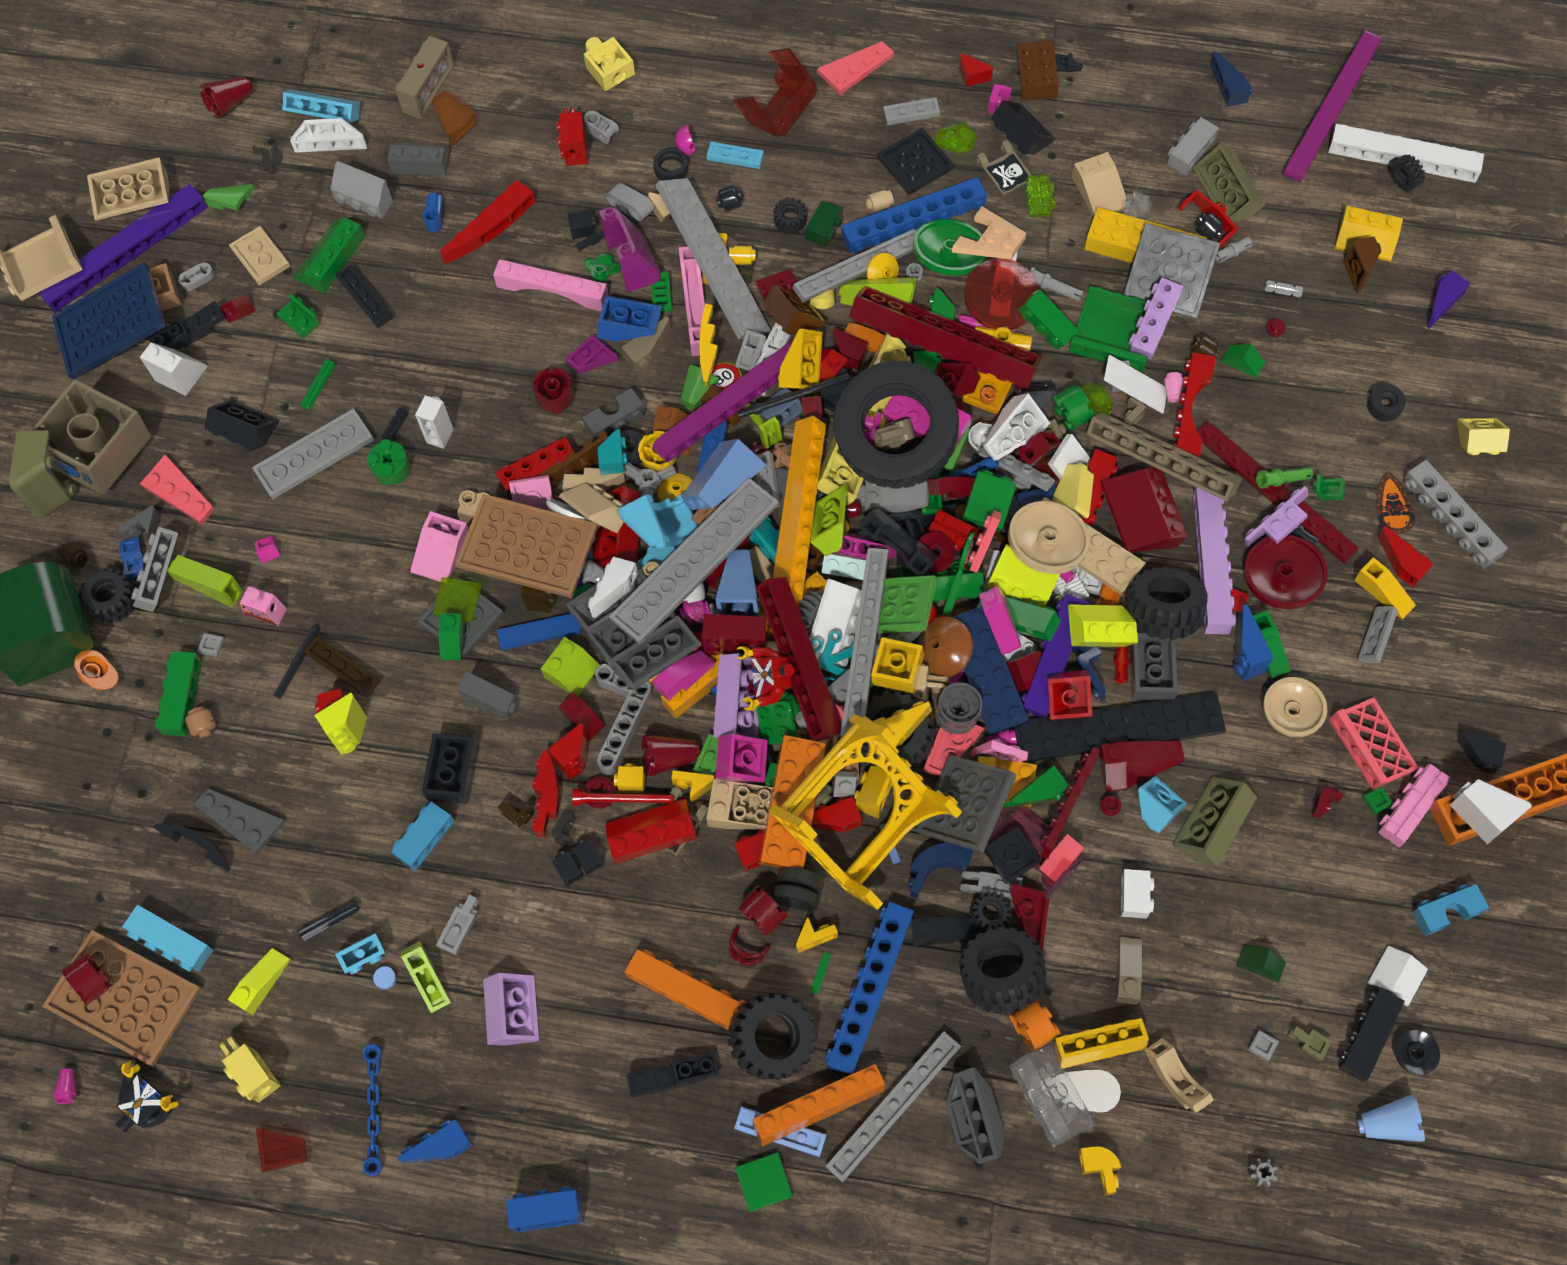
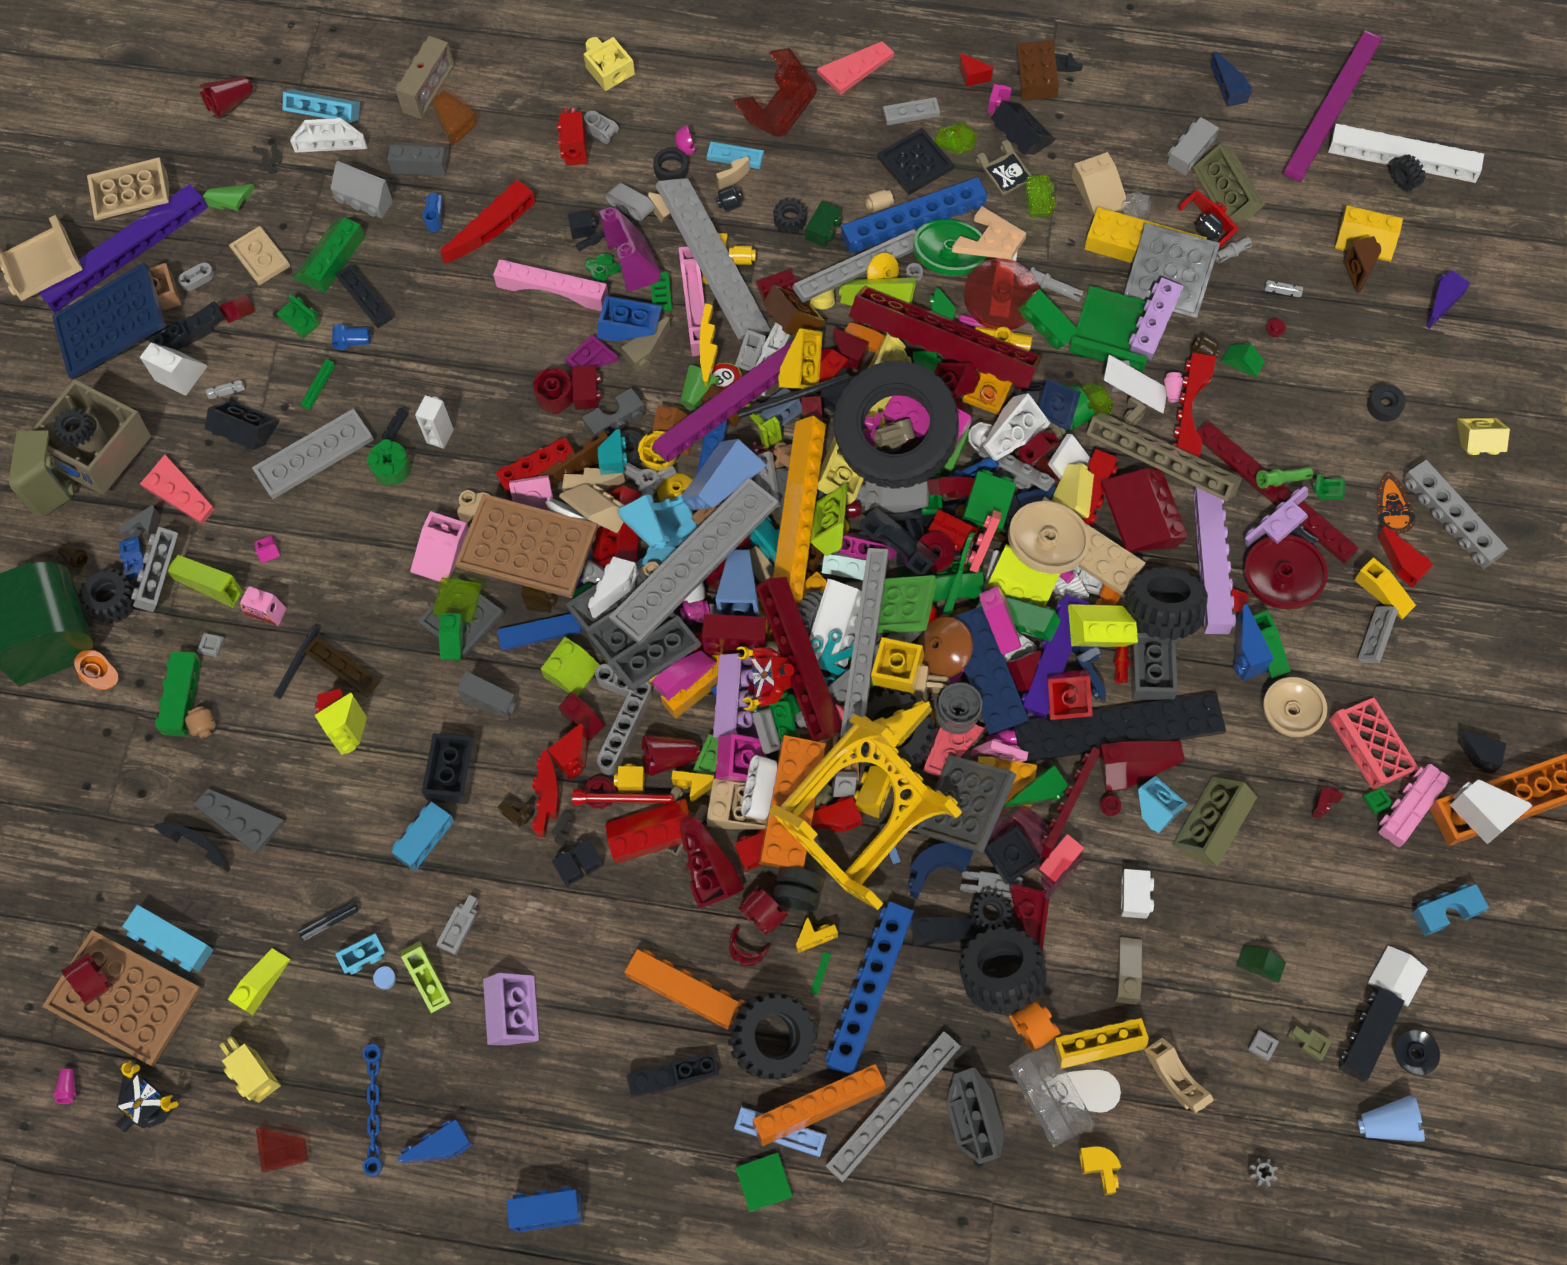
none -> black tyre [53,408,95,447]
none -> light grey axle [206,380,245,399]
none -> blue piece [332,324,371,350]
none -> dark red brick [572,365,601,410]
none -> dark red wedge [679,817,744,909]
none -> tan slope [716,156,750,190]
none -> white beam [741,755,777,821]
none -> light grey tile [752,708,781,754]
none -> dark blue tile [1039,378,1081,430]

